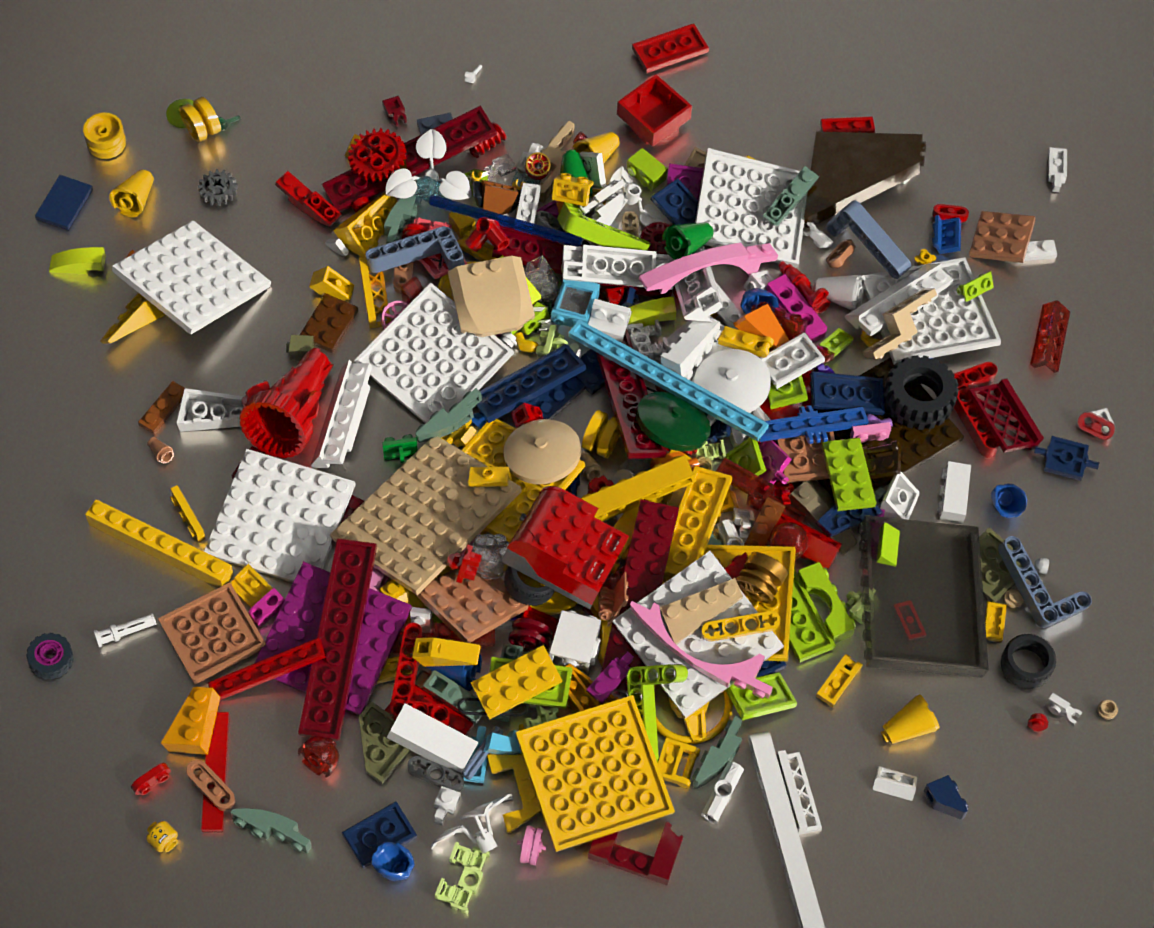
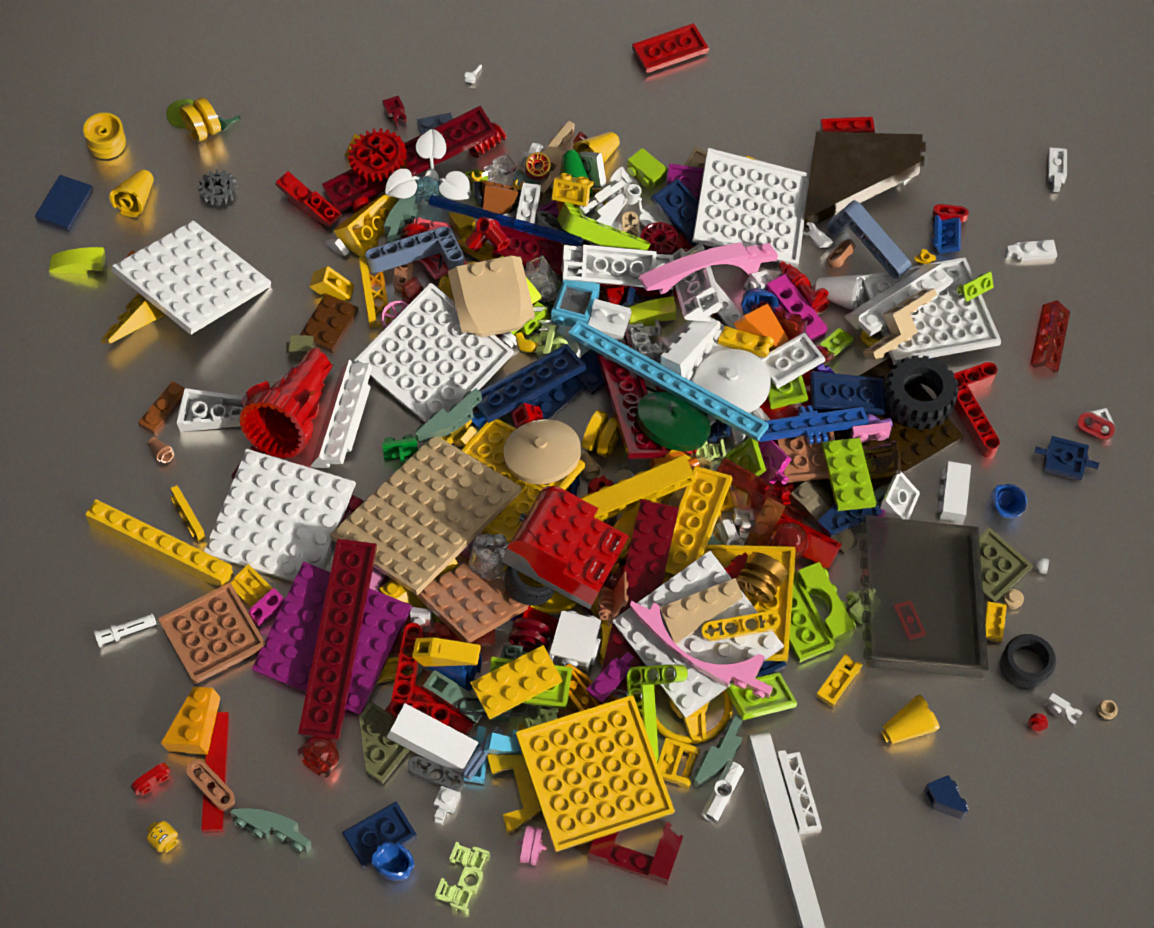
black wheel [26,633,74,680] -> none
red tile [208,638,326,700] -> none
white plant [431,794,513,854] -> none
red hips [447,544,482,583] -> none
yellow plate [468,467,510,487] -> none
red container [616,74,692,147] -> none
green cone [663,222,714,260] -> none
sand green slope [762,166,819,227] -> none
white slope [873,766,918,801] -> none
lime slope [877,522,900,567] -> none
dark red fence [967,378,1044,453] -> none
nougat plate [969,211,1035,263] -> none
sand blue beam [998,536,1092,628] -> none

